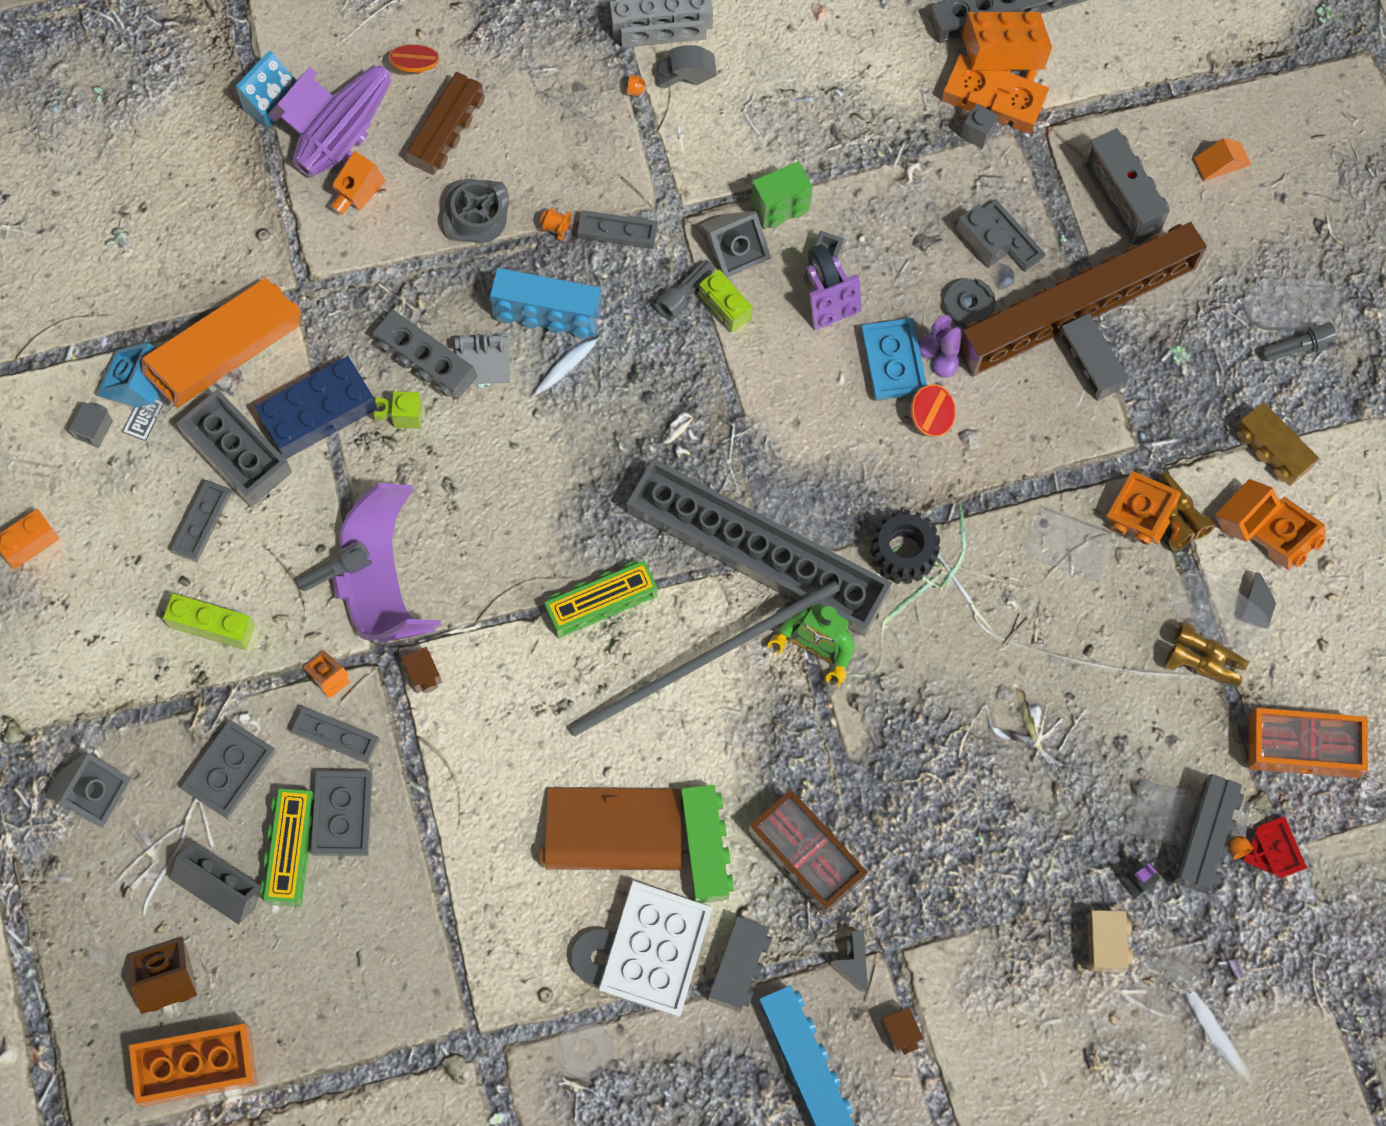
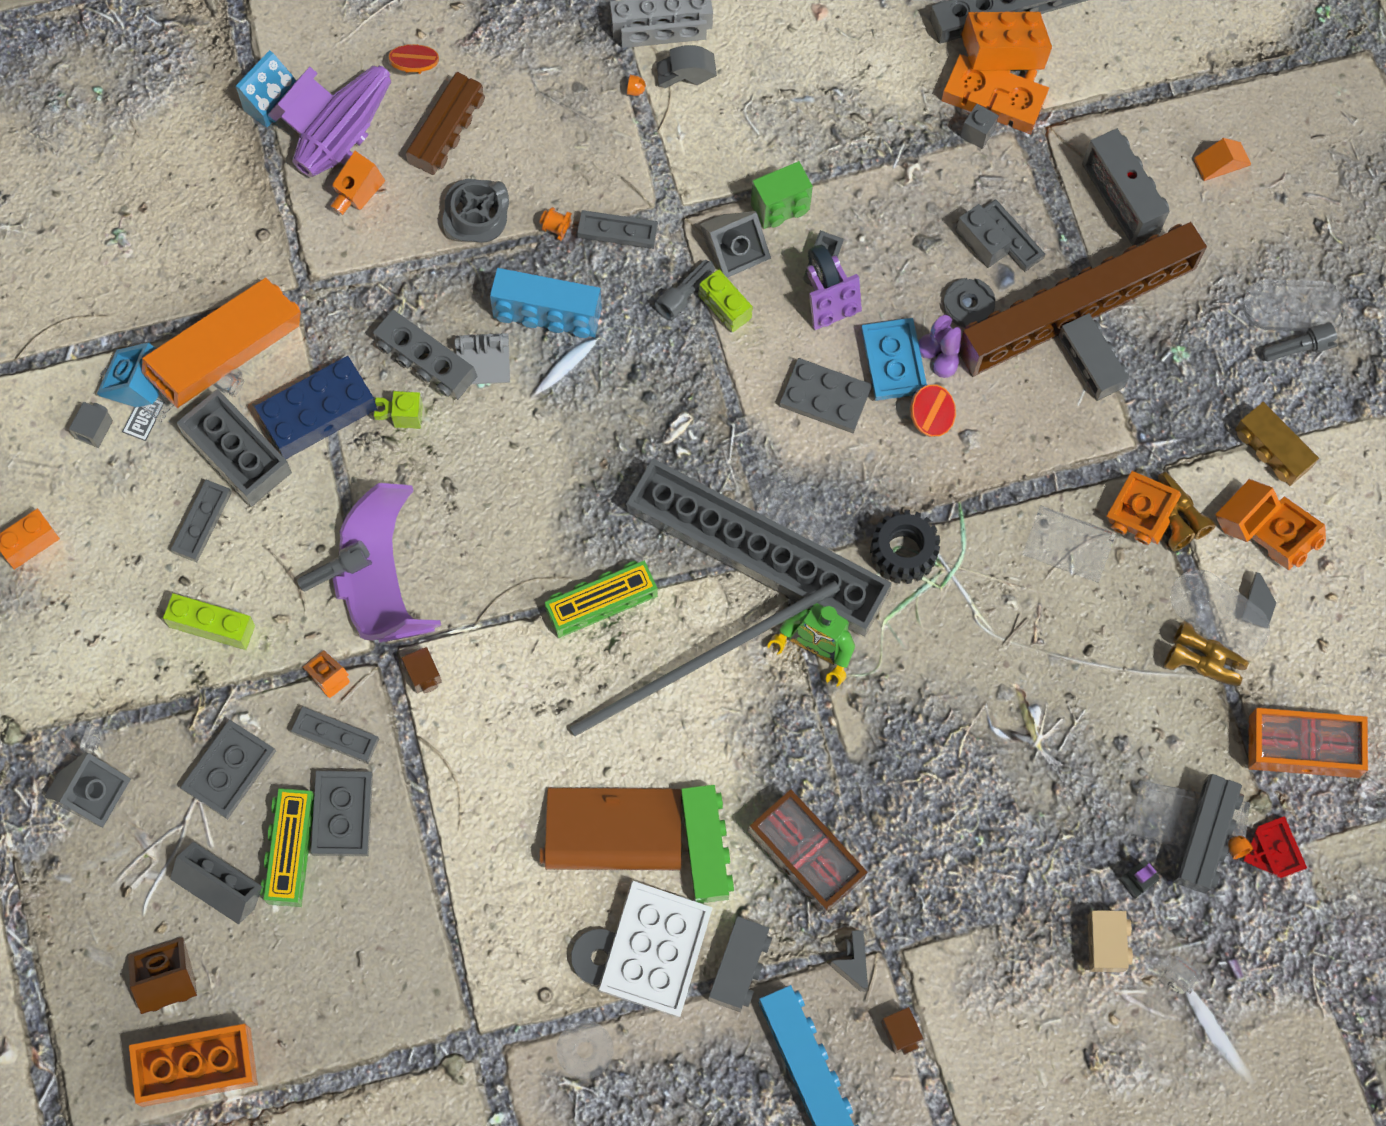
none -> dark grey plate [780,358,872,434]

